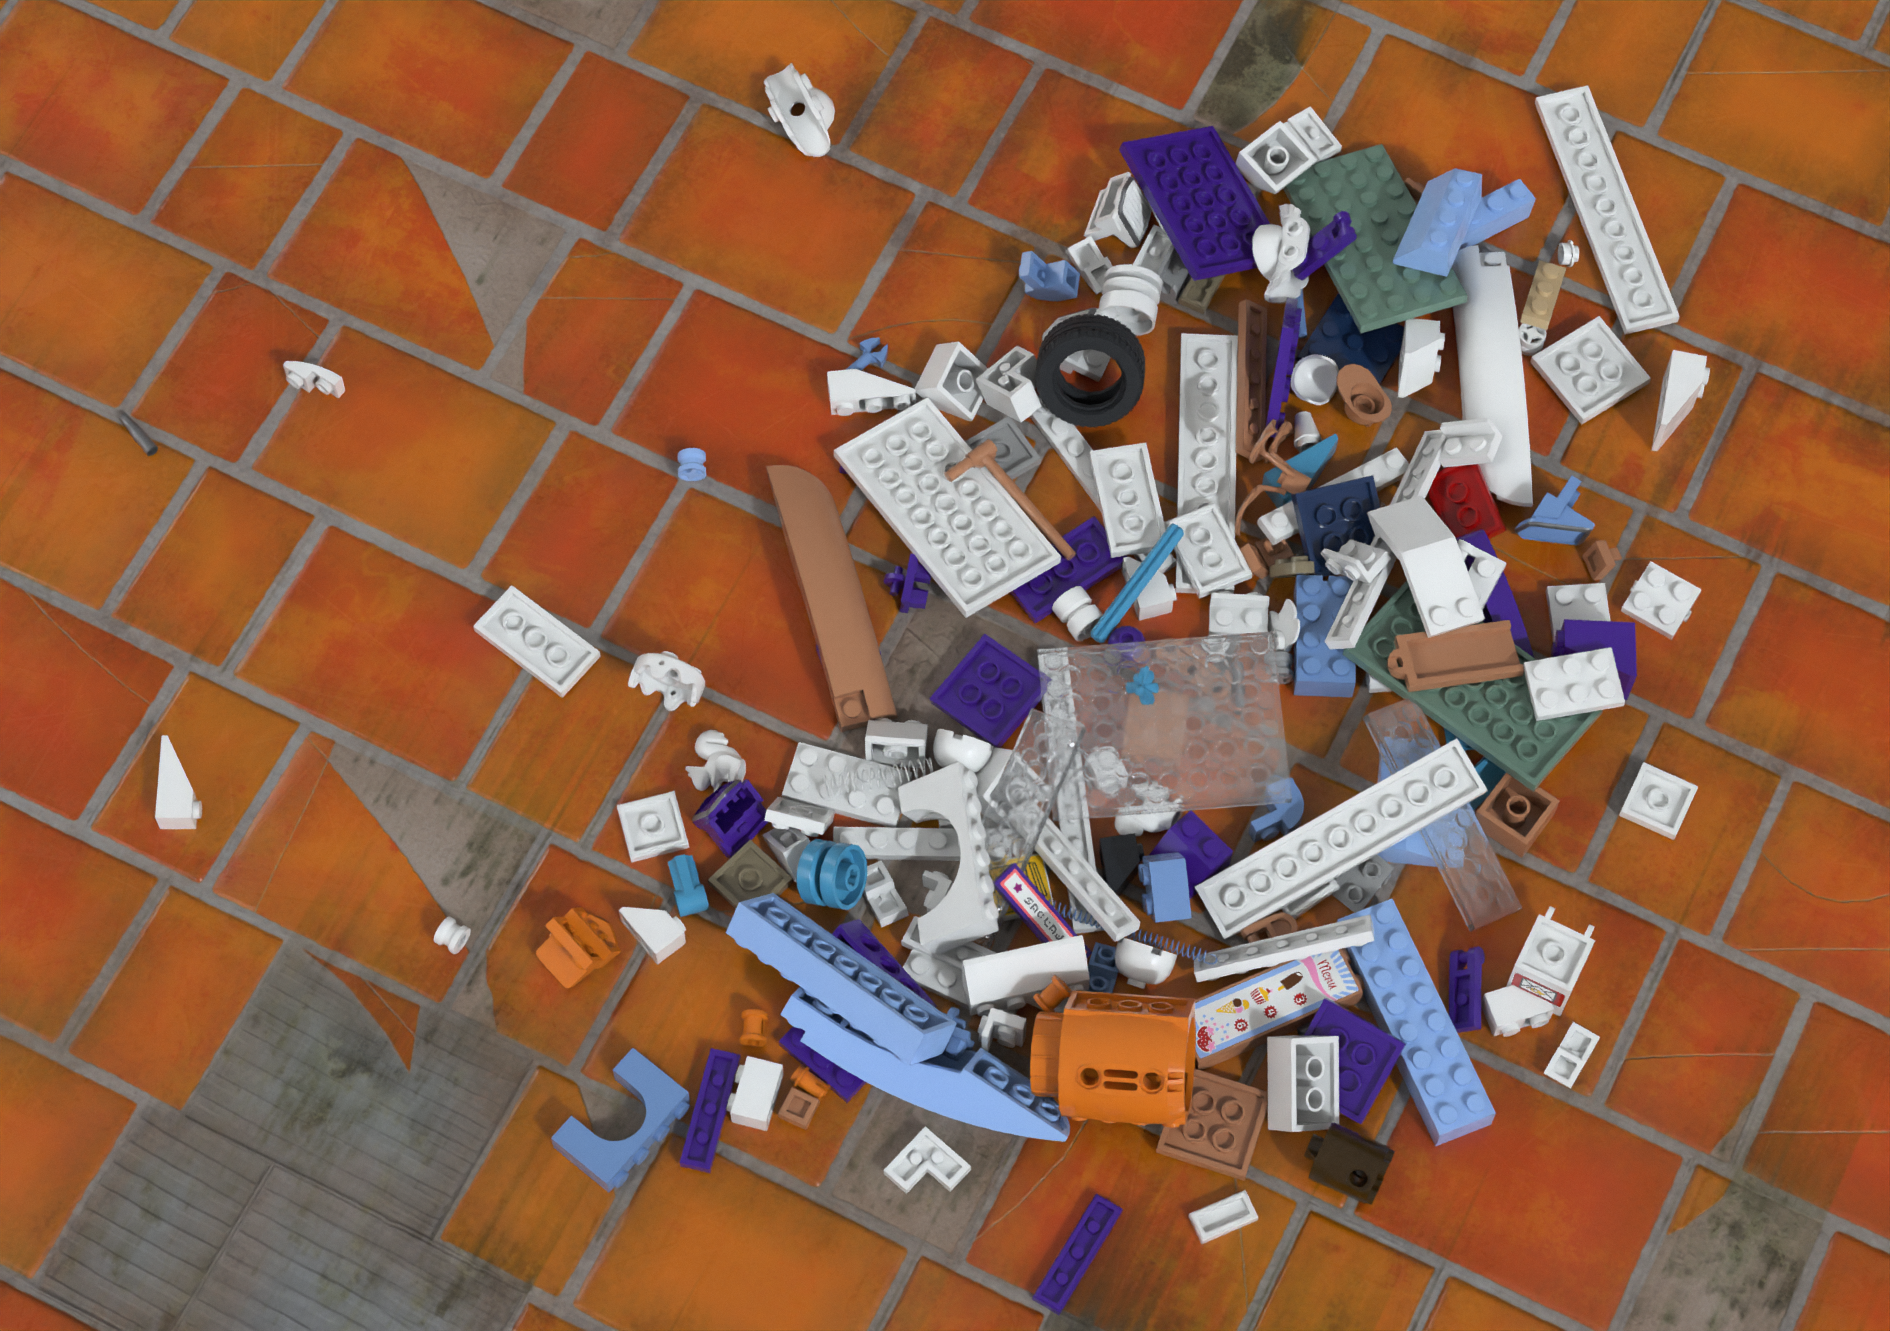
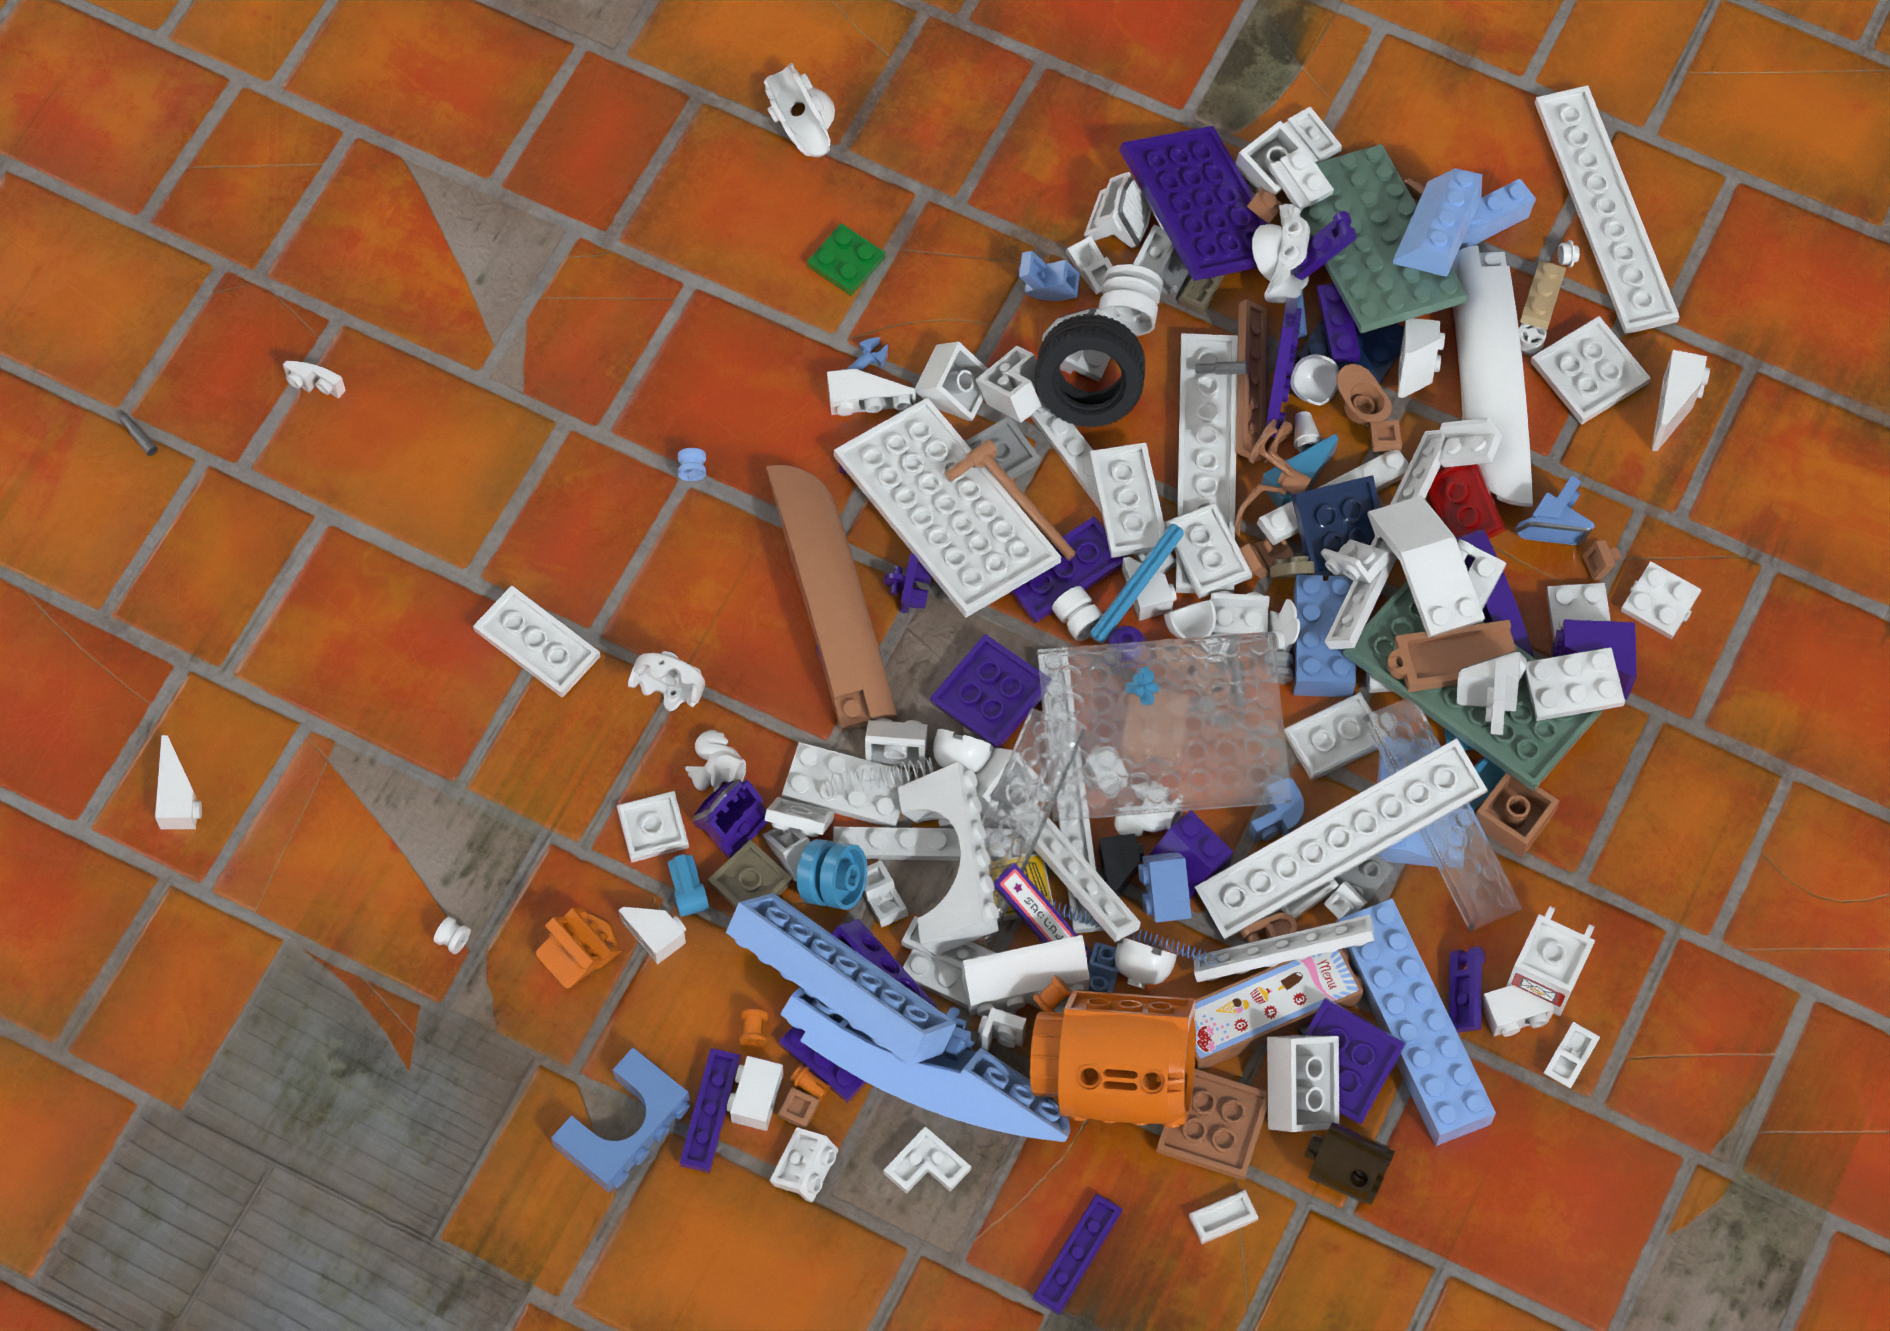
white bracket [922,870,952,913] -> none
white plate [1619,762,1698,840] -> none
none -> white bracket [770,1127,838,1203]
none -> green plate [807,223,885,296]
none -> white helmet [1164,600,1216,642]
none -> flat silver pin [1195,361,1248,375]
none -> nougat plate [1247,187,1282,224]
none -> white plate [1269,146,1334,211]
none -> white tile [1283,692,1388,781]
none -> dark purple plate [1317,284,1361,364]
none -> white tile [1324,881,1368,919]
none -> nougat tile [1369,420,1402,452]
none -> white piece [1457,651,1527,735]

